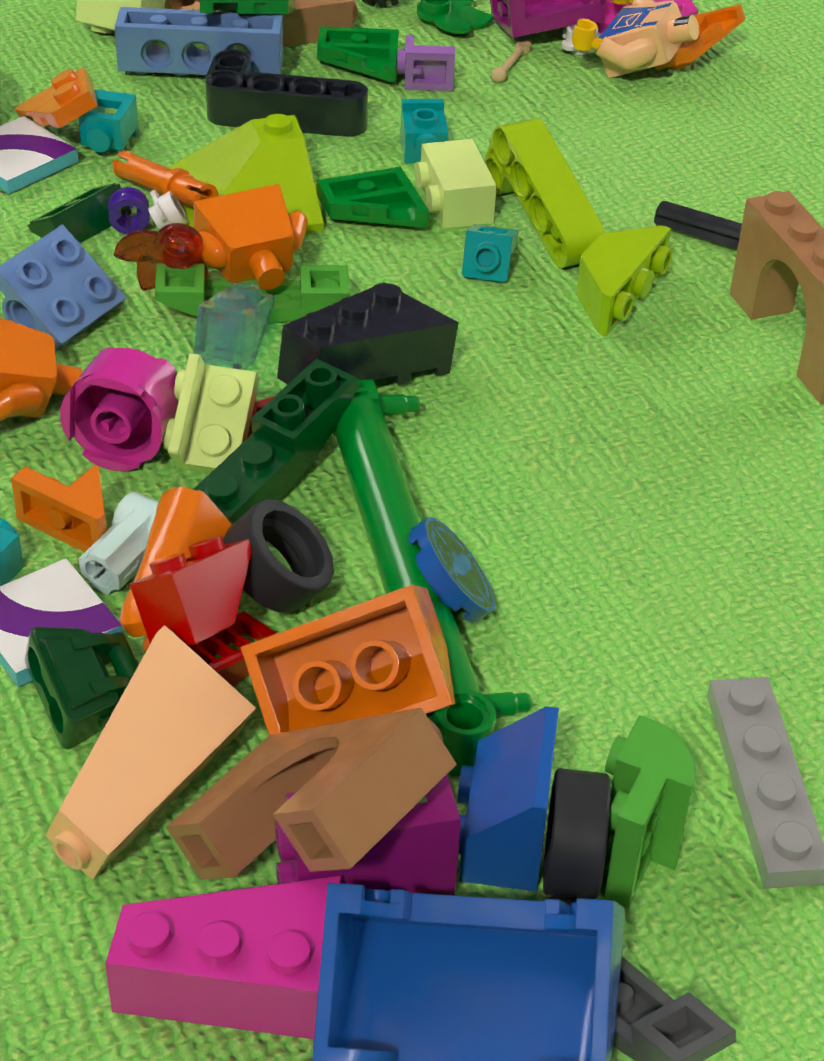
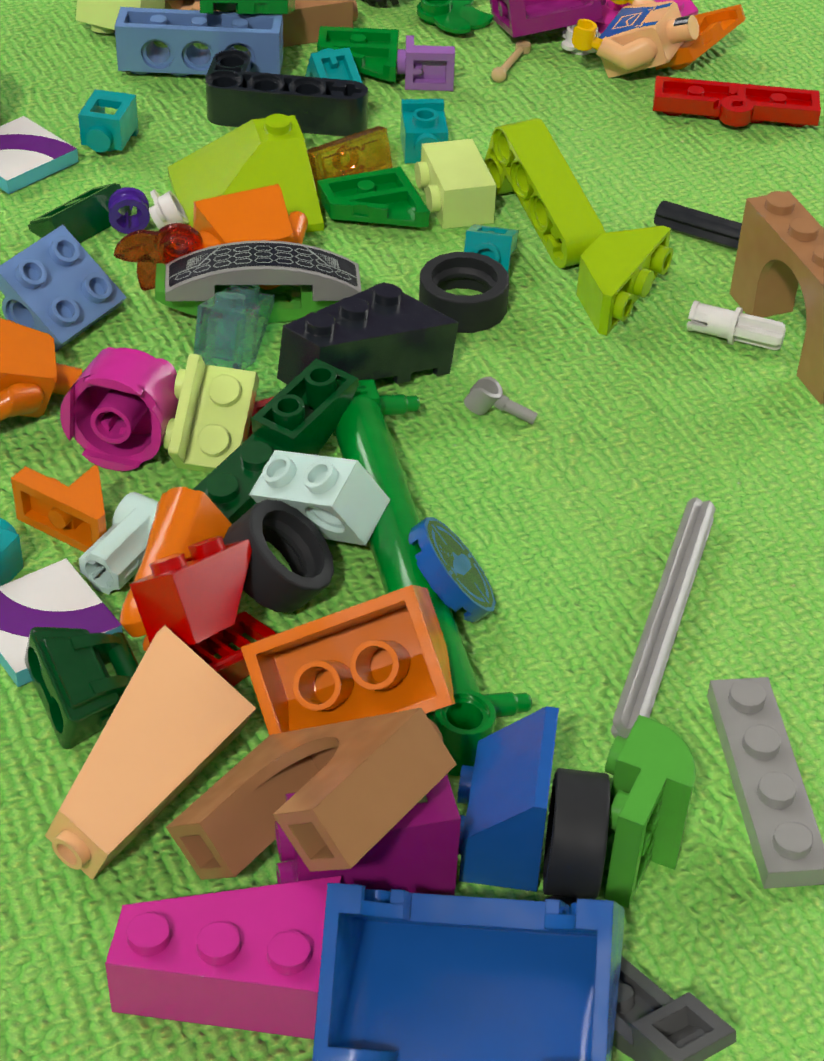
orange wing [14,66,98,128] -> none
orange pin [112,151,218,208] -> none
none -> slope [165,240,361,301]
none -> light aqua brick [249,450,390,545]
none -> teal bracket [305,47,362,83]
none -> clear orange plate [307,126,393,191]
none -> black tyre [419,252,509,333]
none -> light grey hand [464,377,538,424]
none -> light grey axle [611,497,716,738]
none -> red hinge [653,76,821,127]
none -> white axle [687,300,786,350]

